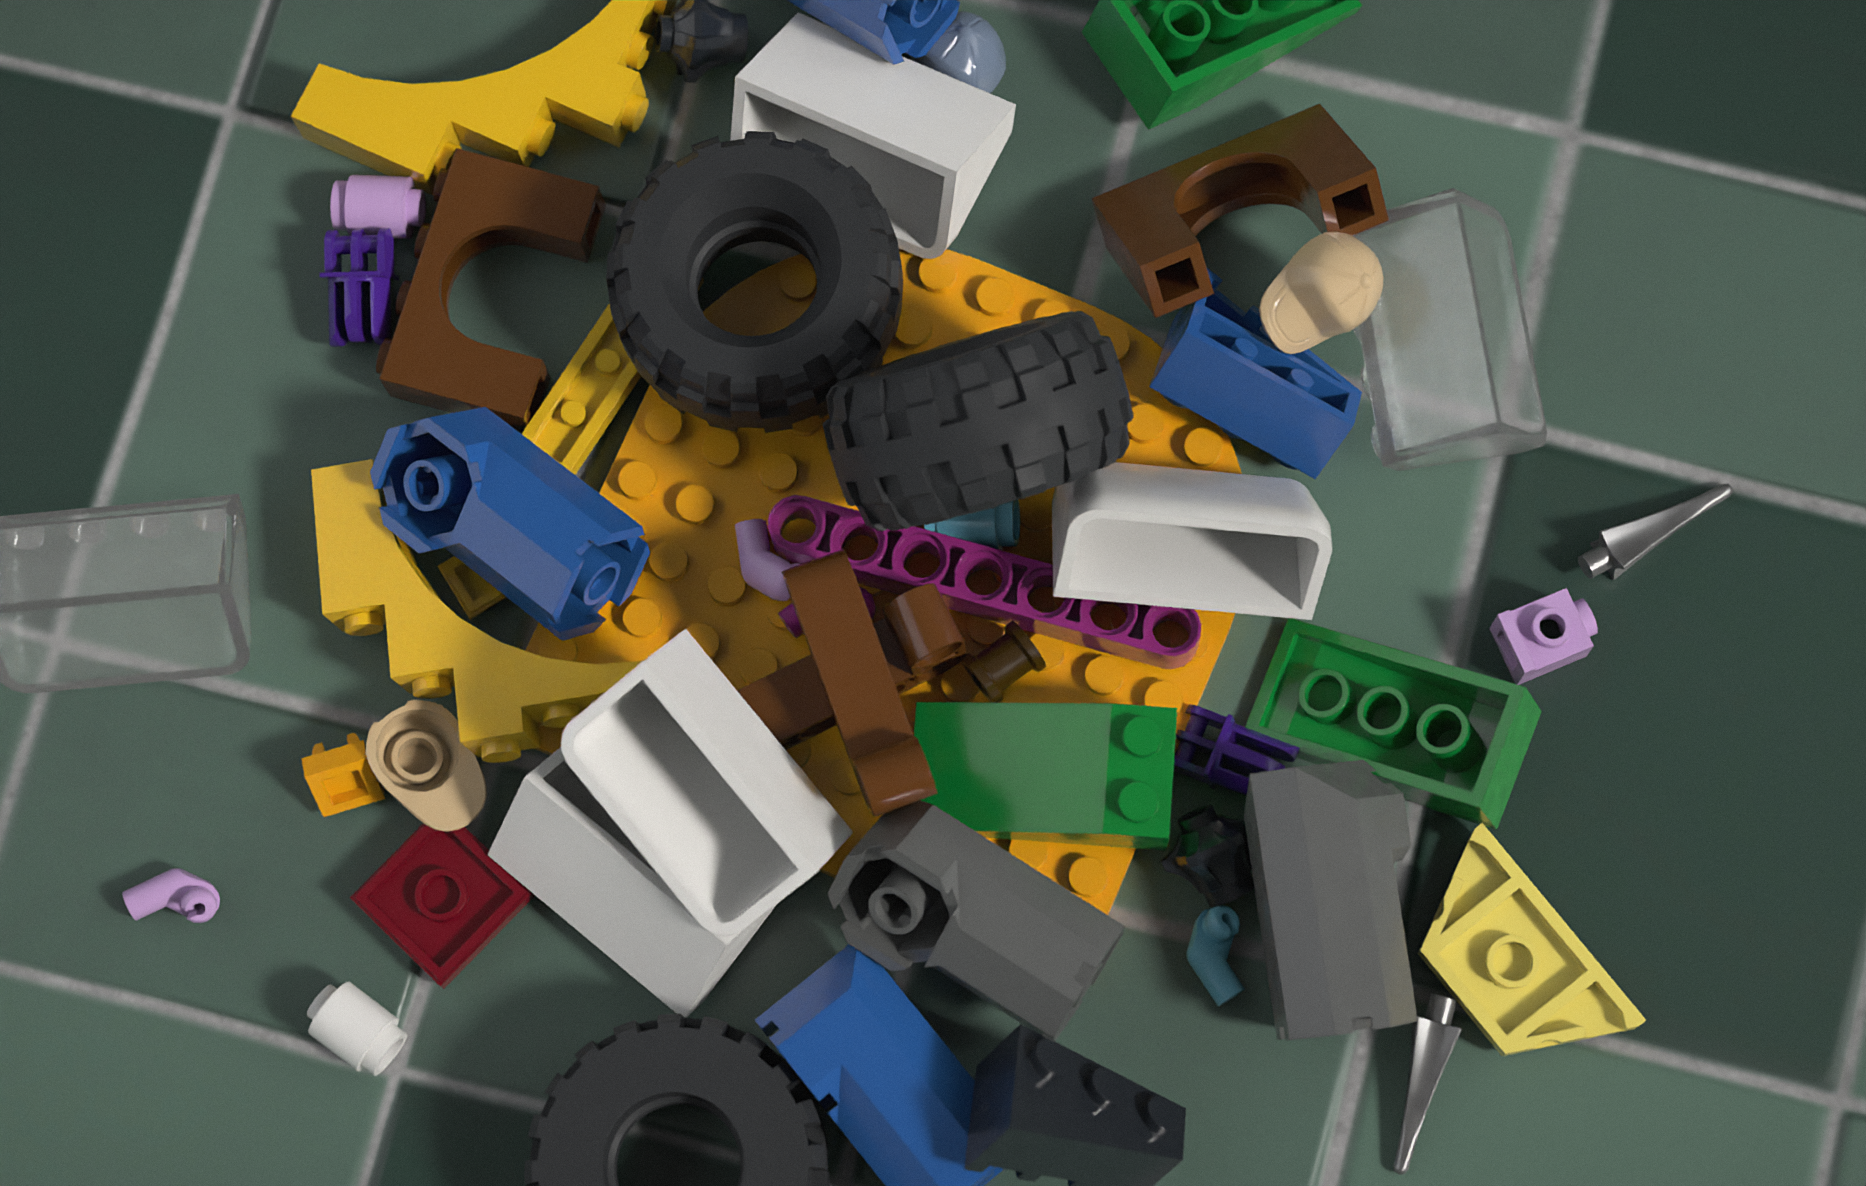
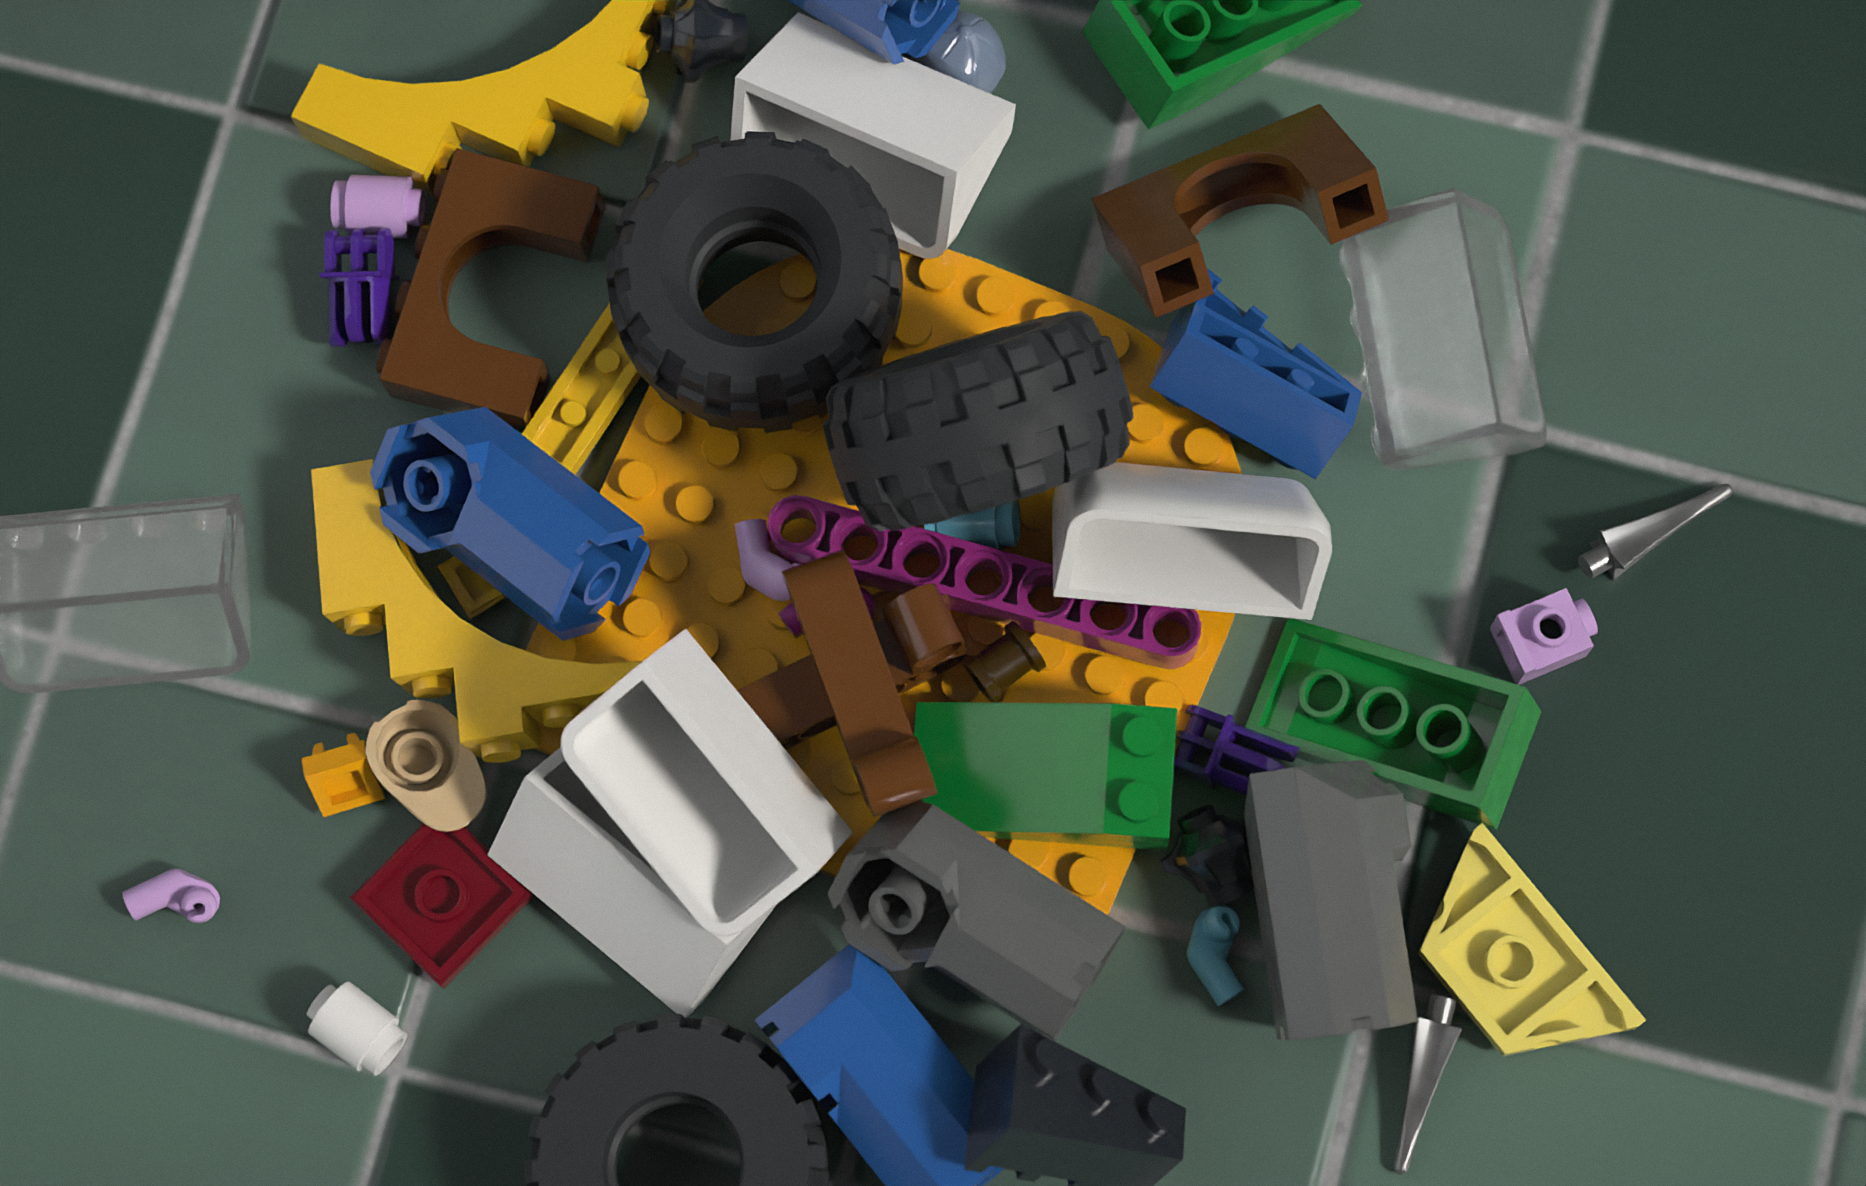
tan piece [1259,232,1384,355] -> none

